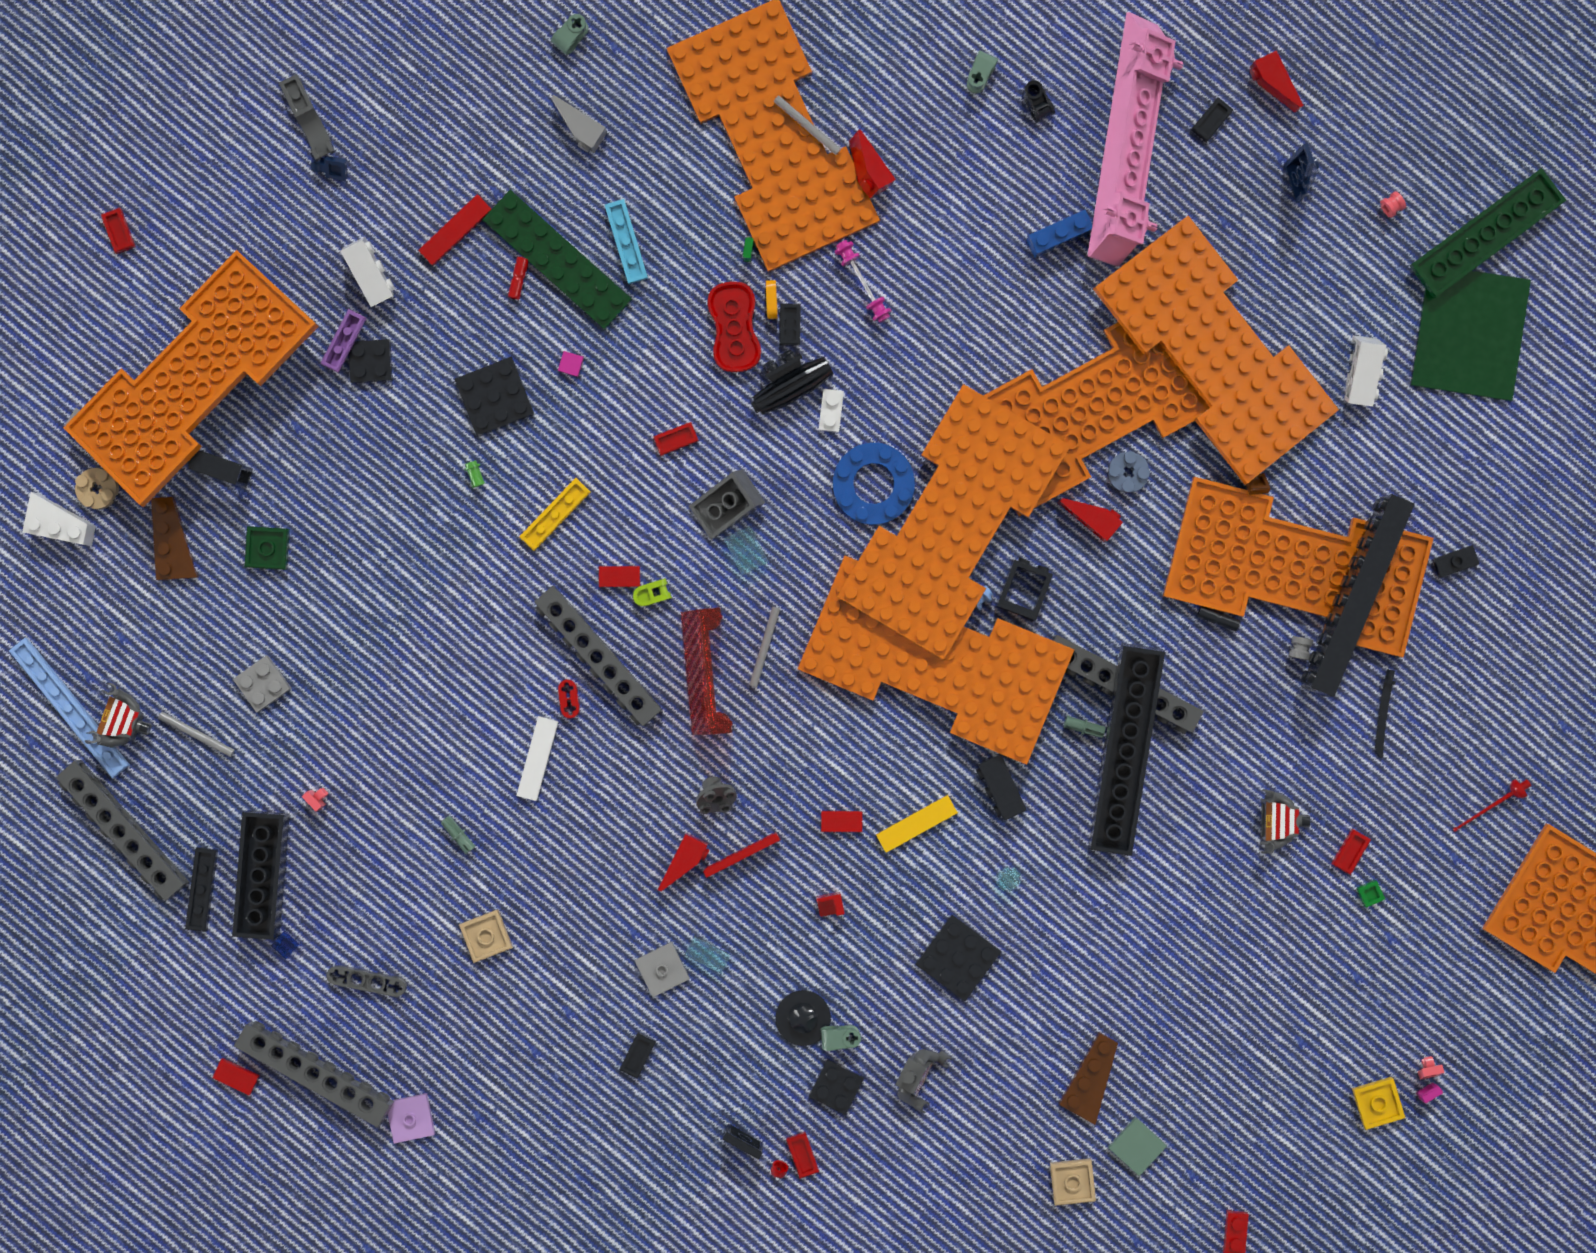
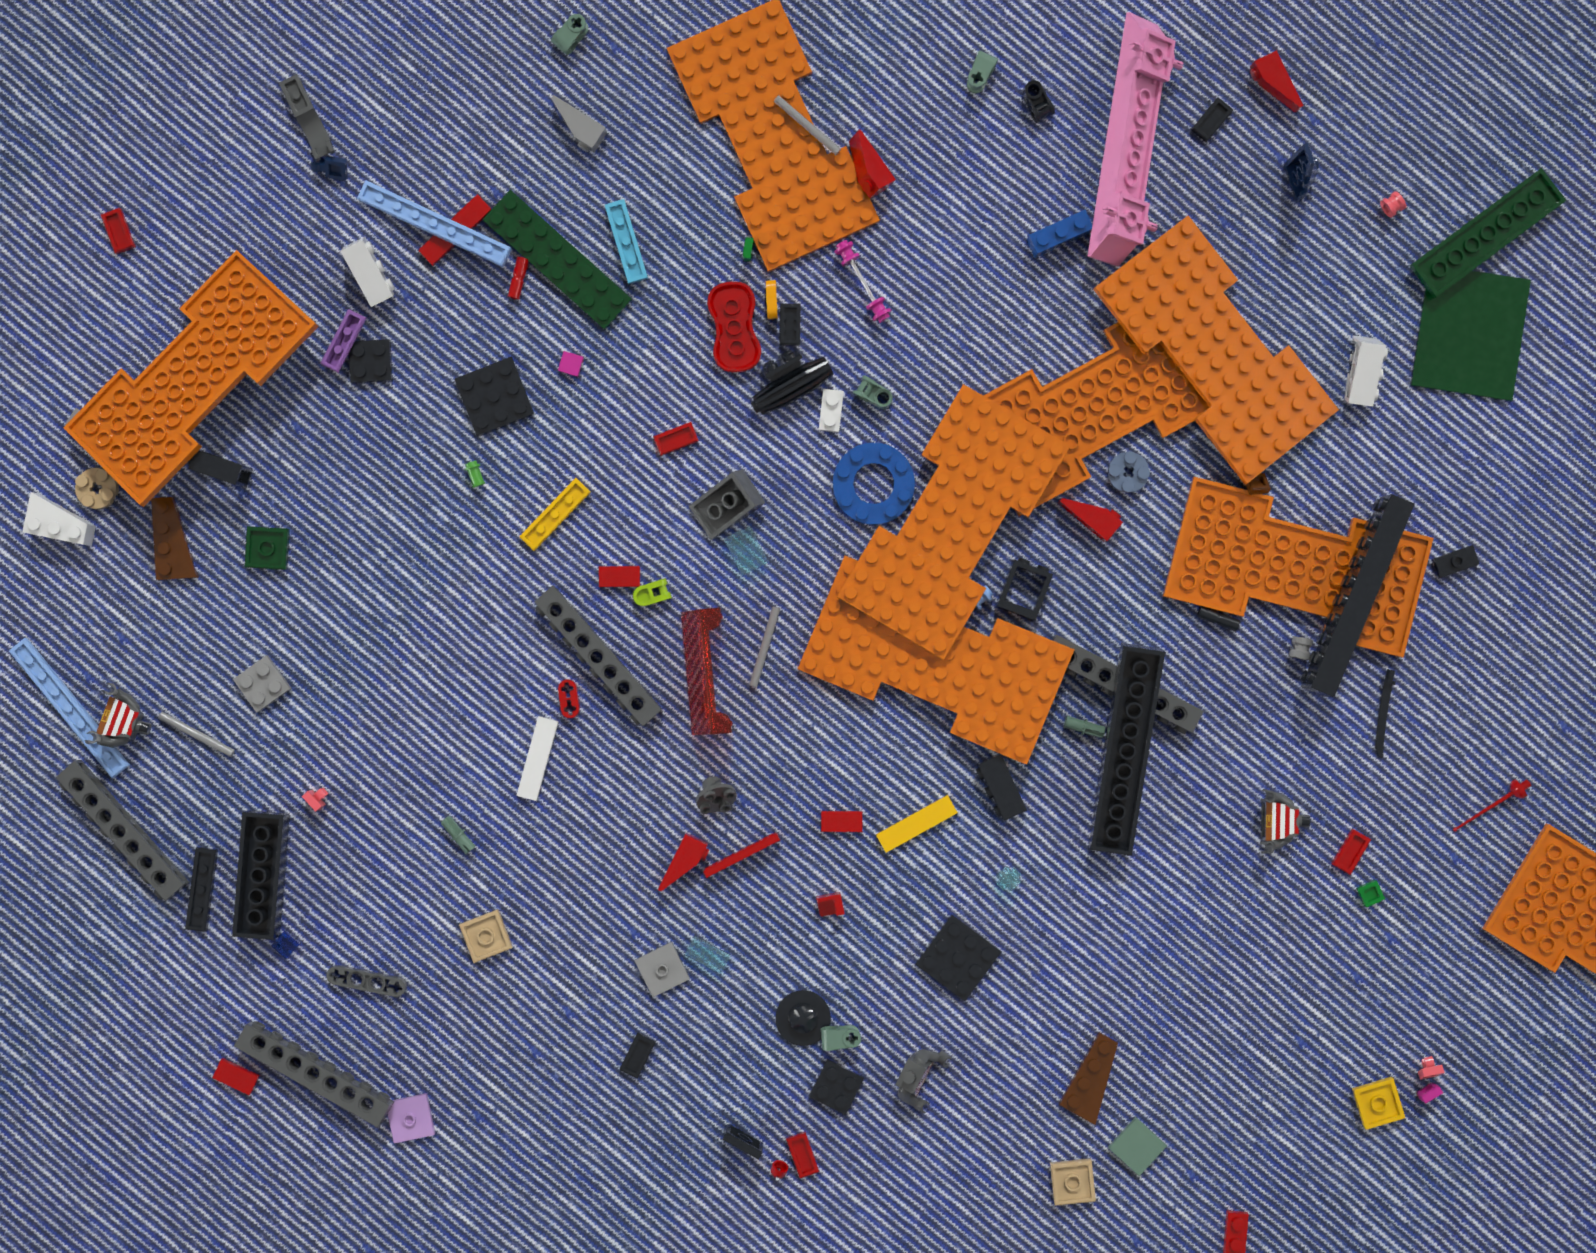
none -> light blue tile [357,180,512,267]
none -> sand green piece [853,375,893,410]

